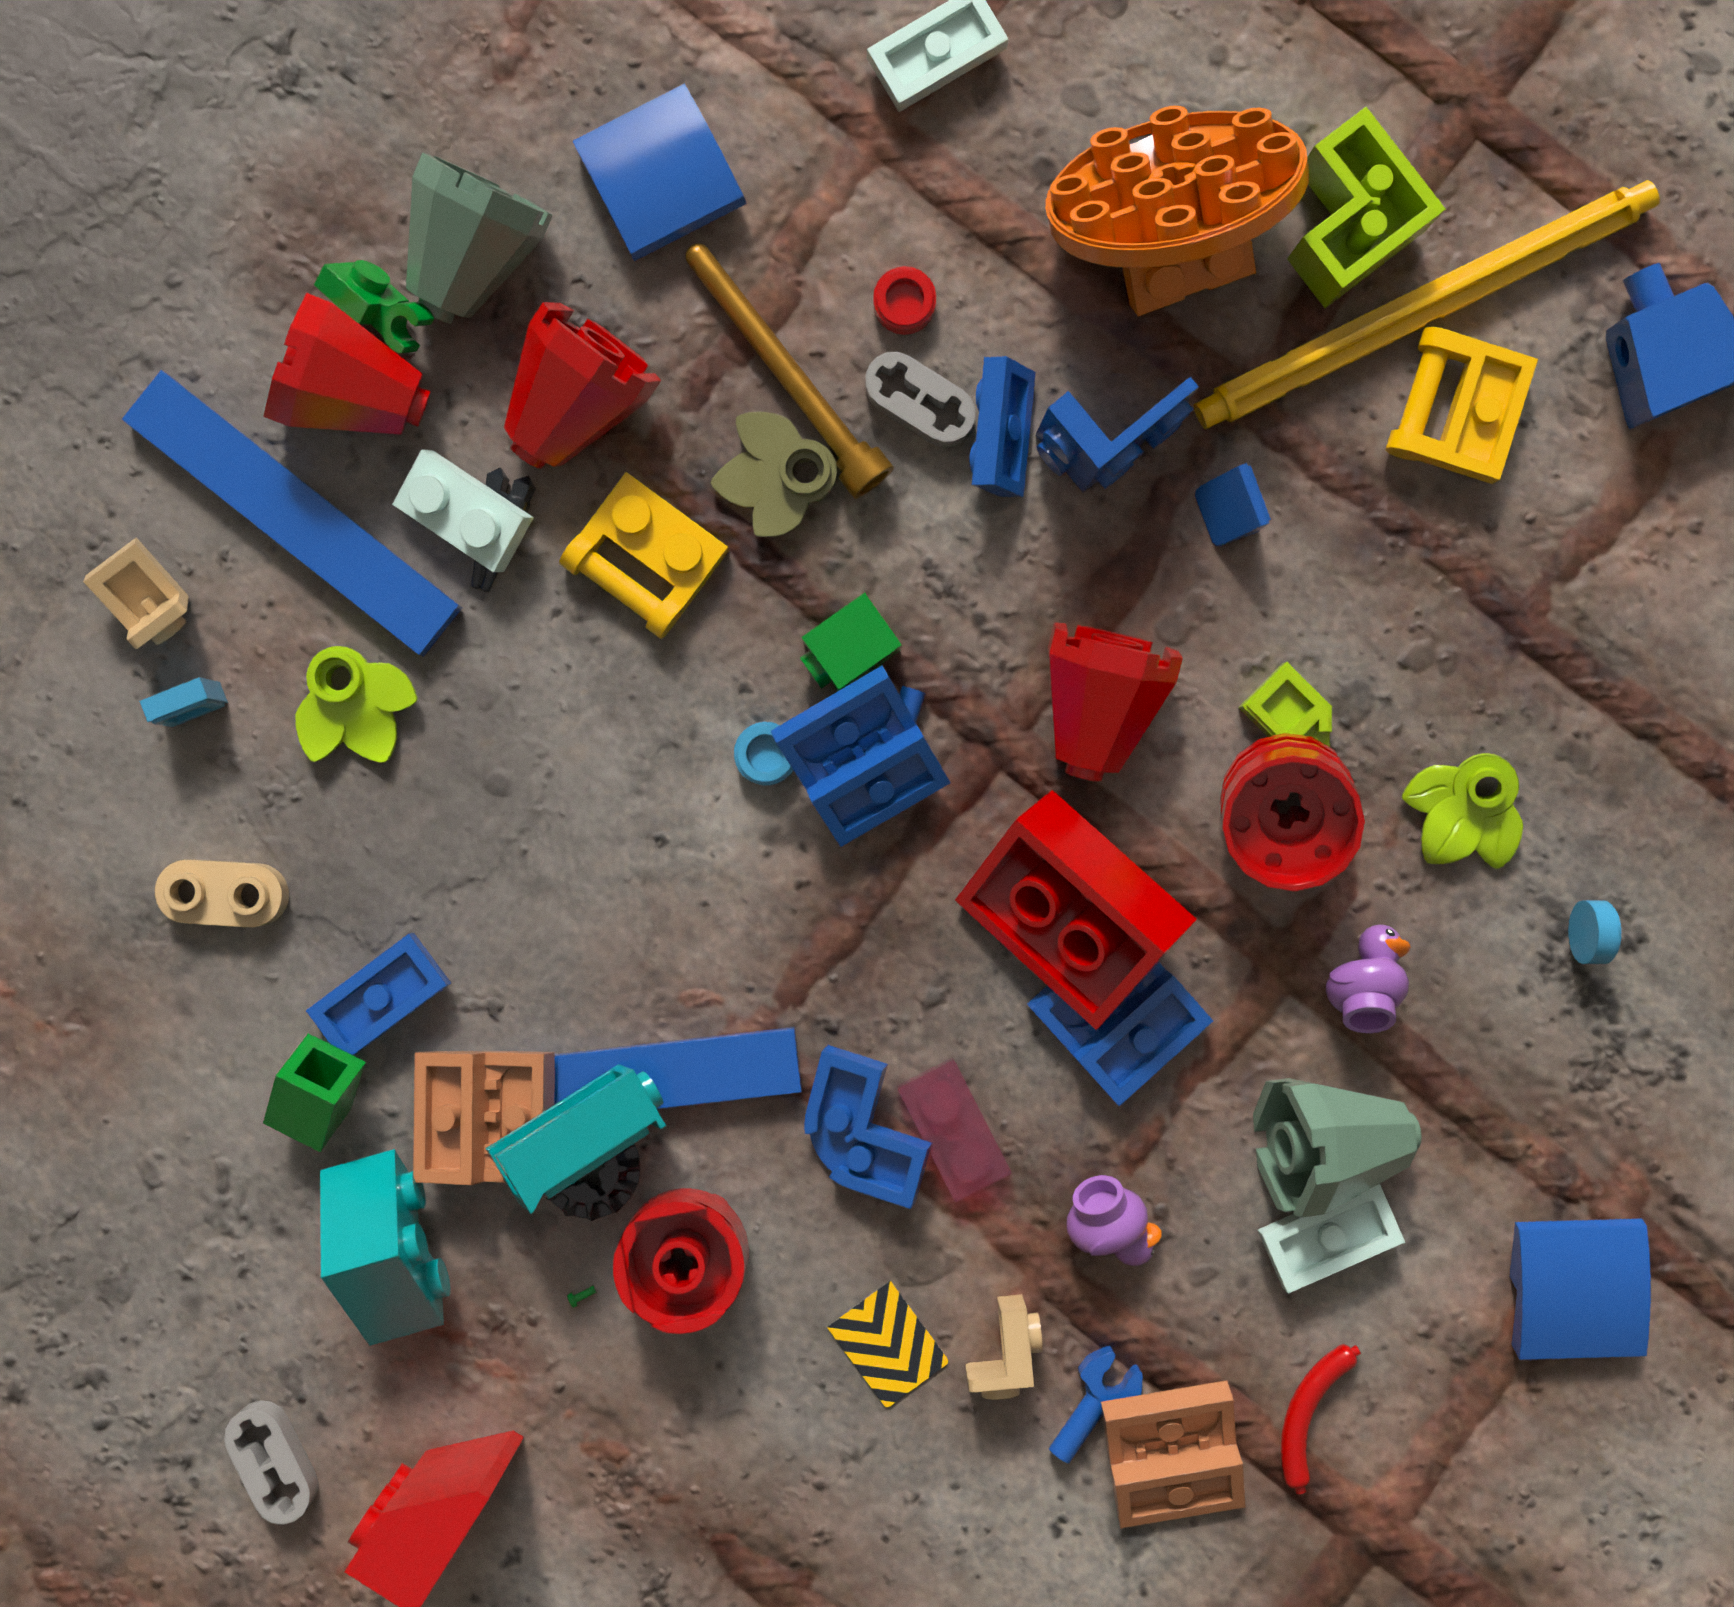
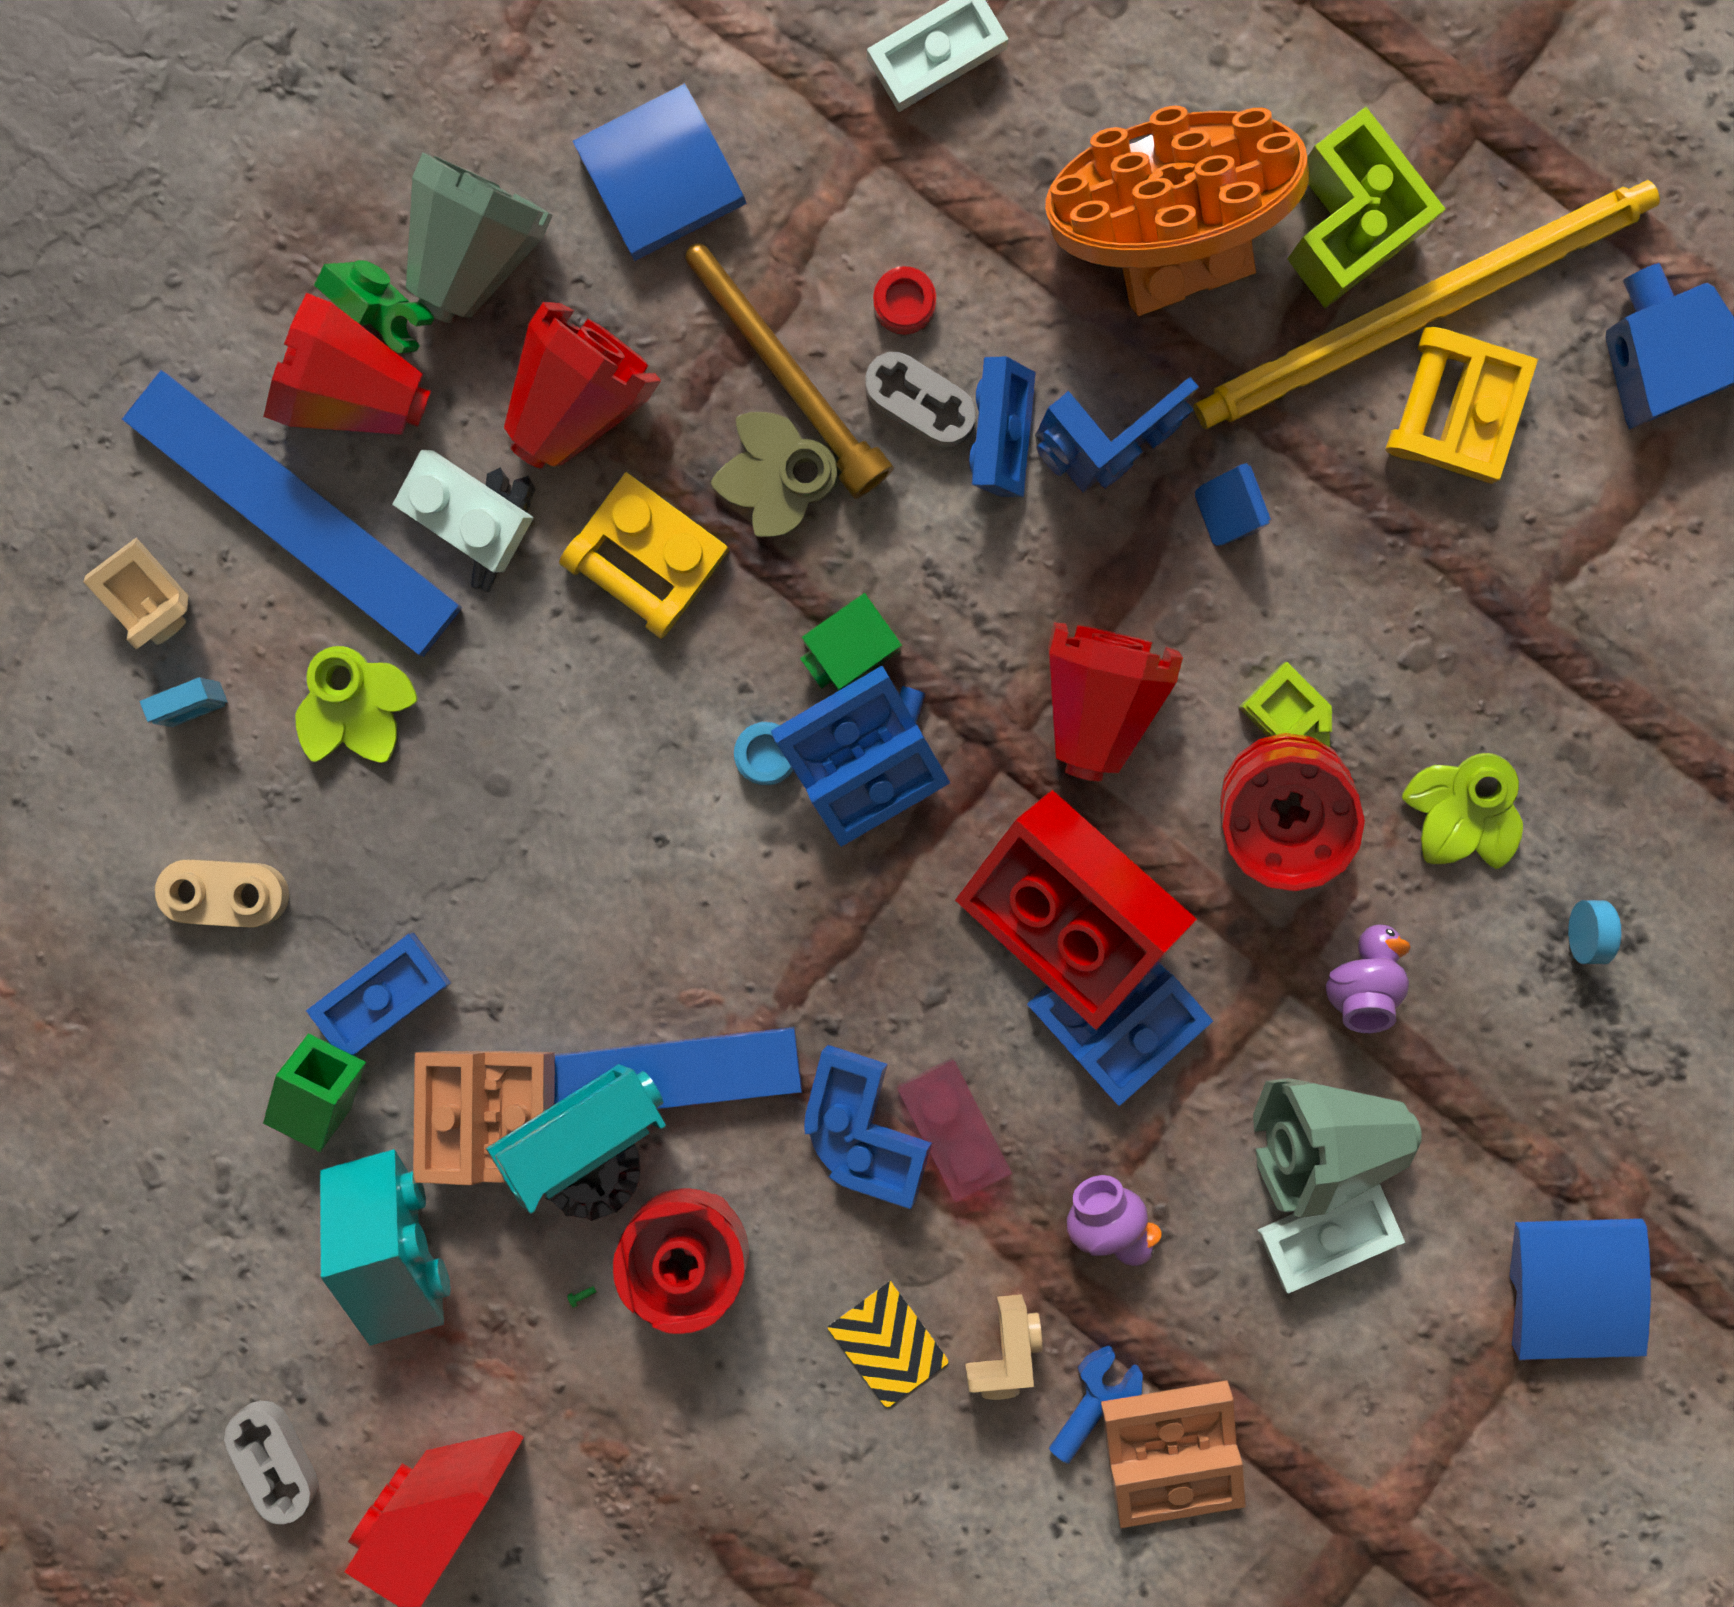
red piece [1281,1344,1361,1494] -> none

